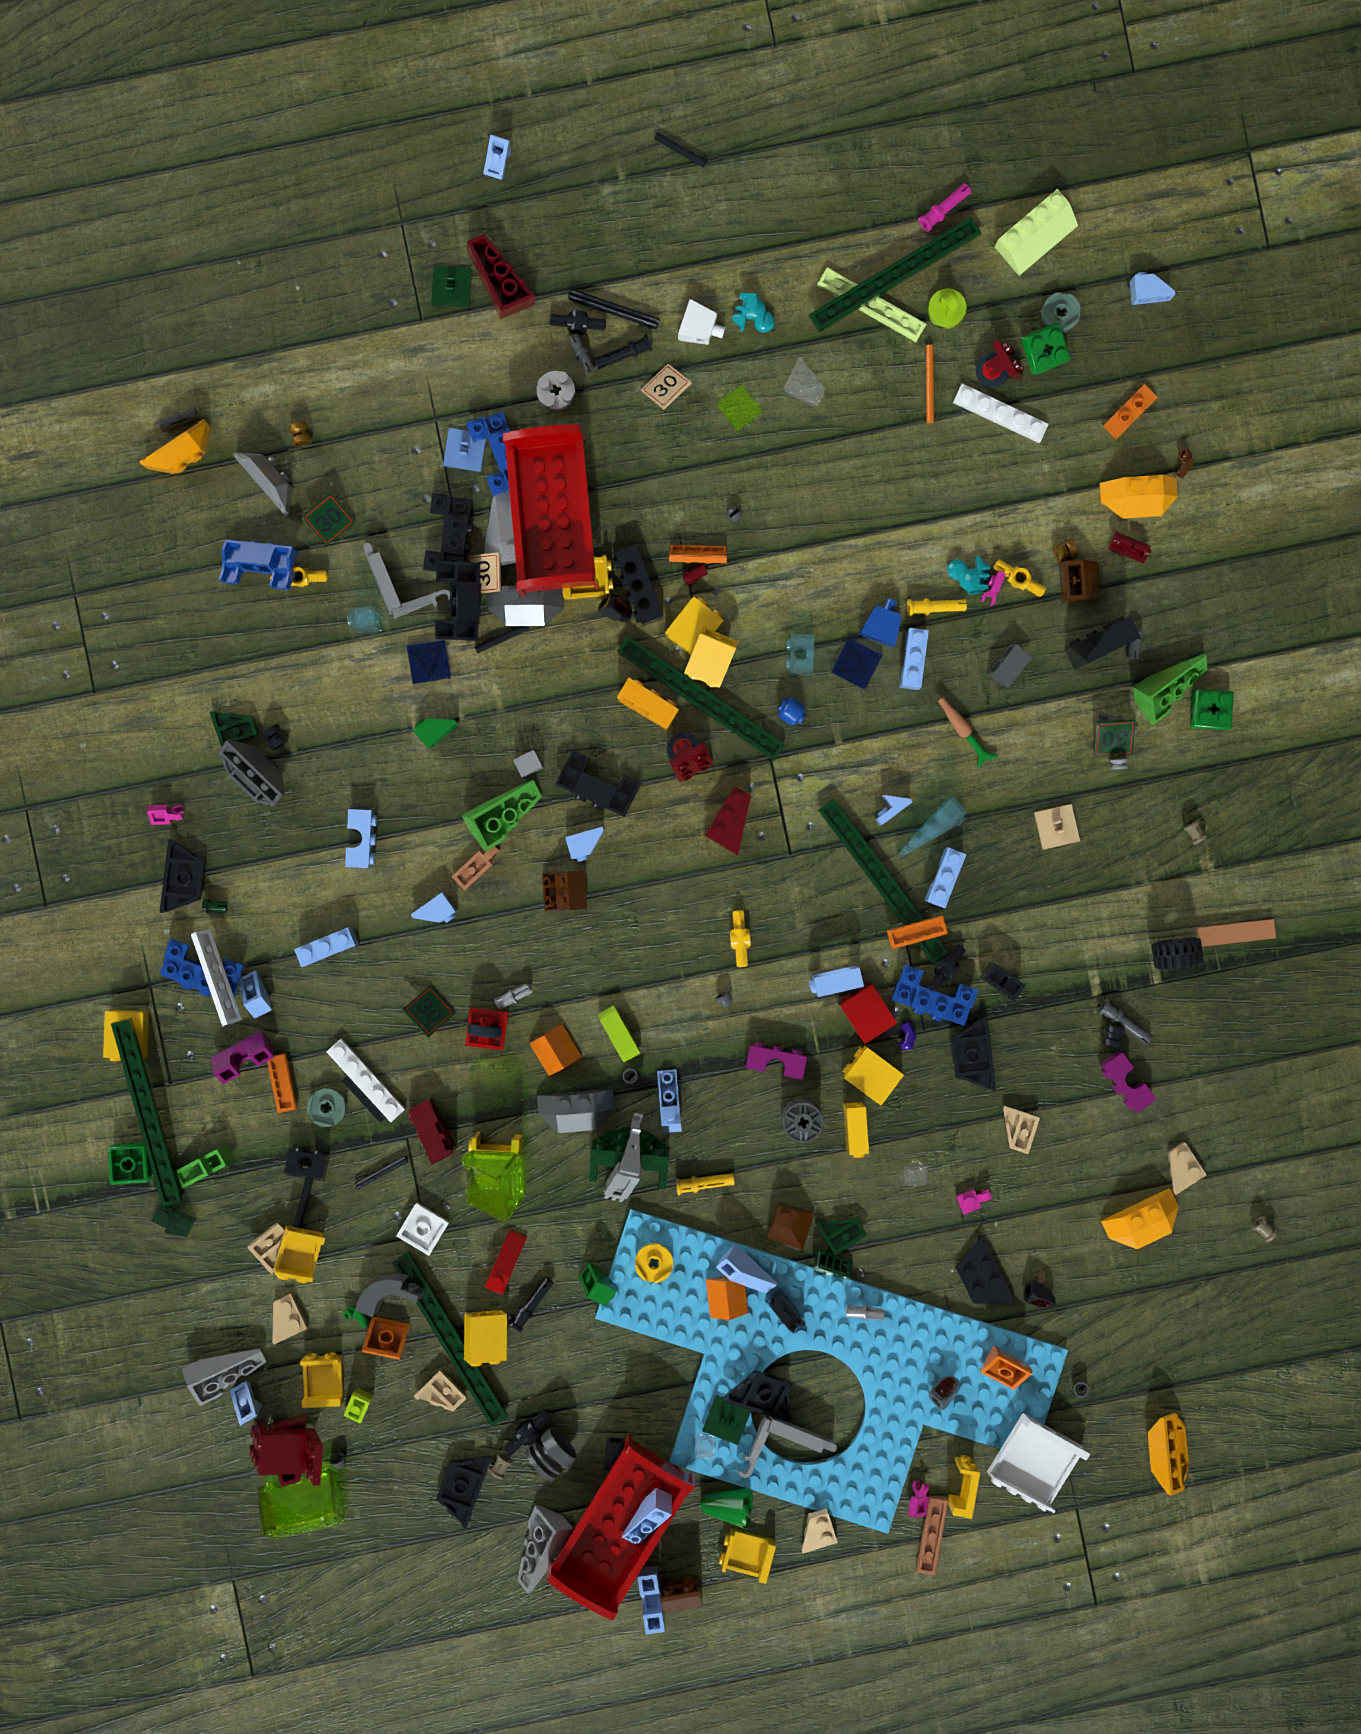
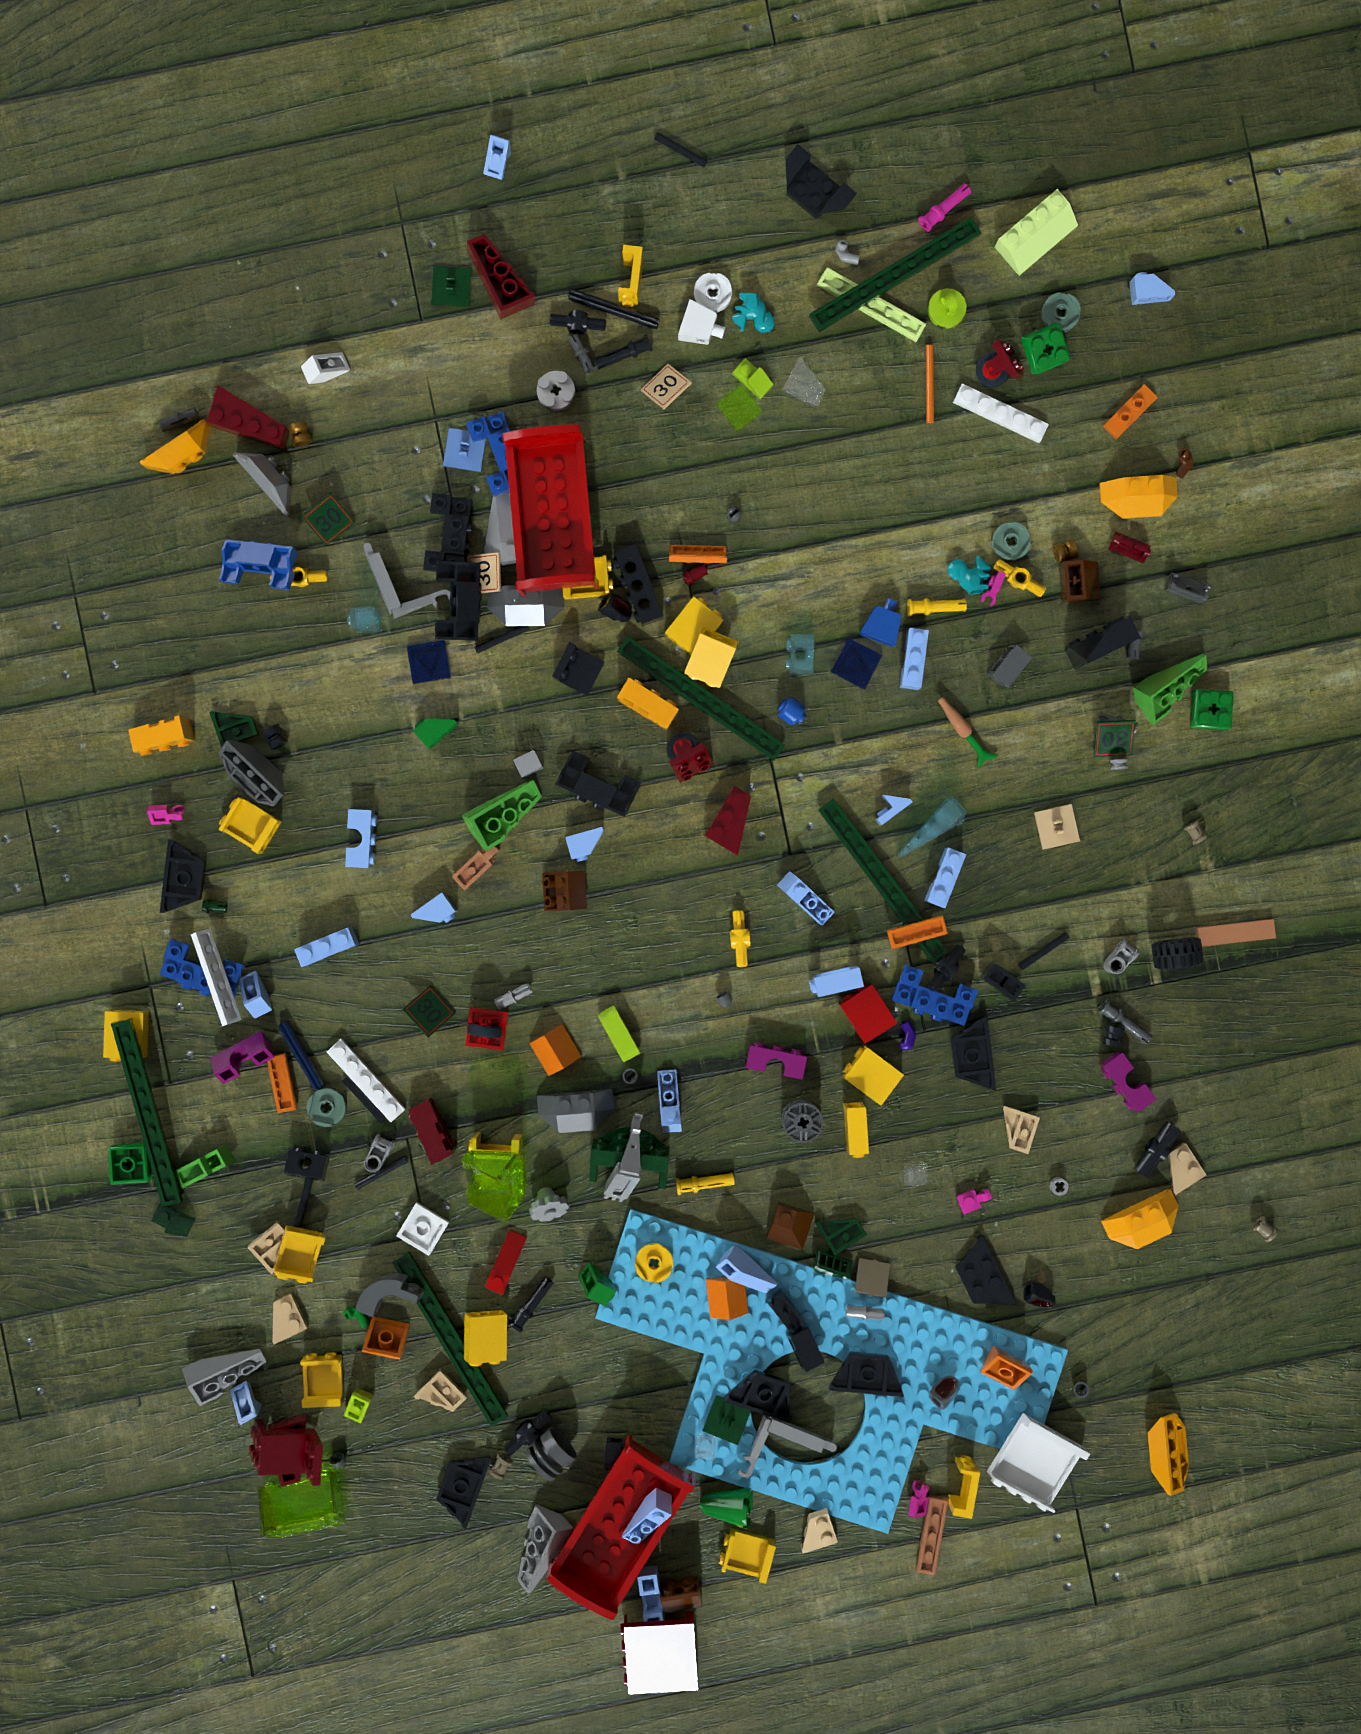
none -> light orange wedge [128,715,195,756]
none -> dark red wedge [206,385,290,450]
none -> yellow panel [219,797,282,854]
none -> dark blue axle [278,1021,324,1090]
none -> white slope [301,352,350,384]
none -> light grey piece [364,1133,395,1172]
none -> light grey plant [529,1187,569,1222]
none -> black bracket [552,642,604,696]
none -> yellow panel [618,245,643,307]
none -> panel [620,1611,698,1694]
none -> white plate [694,273,732,313]
none -> lime slope [732,358,774,400]
none -> light blue slope [777,871,834,926]
none -> black piece [785,144,857,219]
none -> black hinge [786,1326,825,1372]
none -> black wing [829,1352,904,1397]
none -> light grey arm [836,240,860,265]
none -> dark tan piece [854,1258,890,1298]
none -> sand green plate [991,522,1031,562]
none -> black bar [1018,932,1070,970]
none -> light grey bush [1049,1177,1069,1196]
none -> light grey piece [1103,938,1140,974]
none -> black piece [1134,1121,1181,1178]
none -> dark grey hinge [1165,573,1212,604]

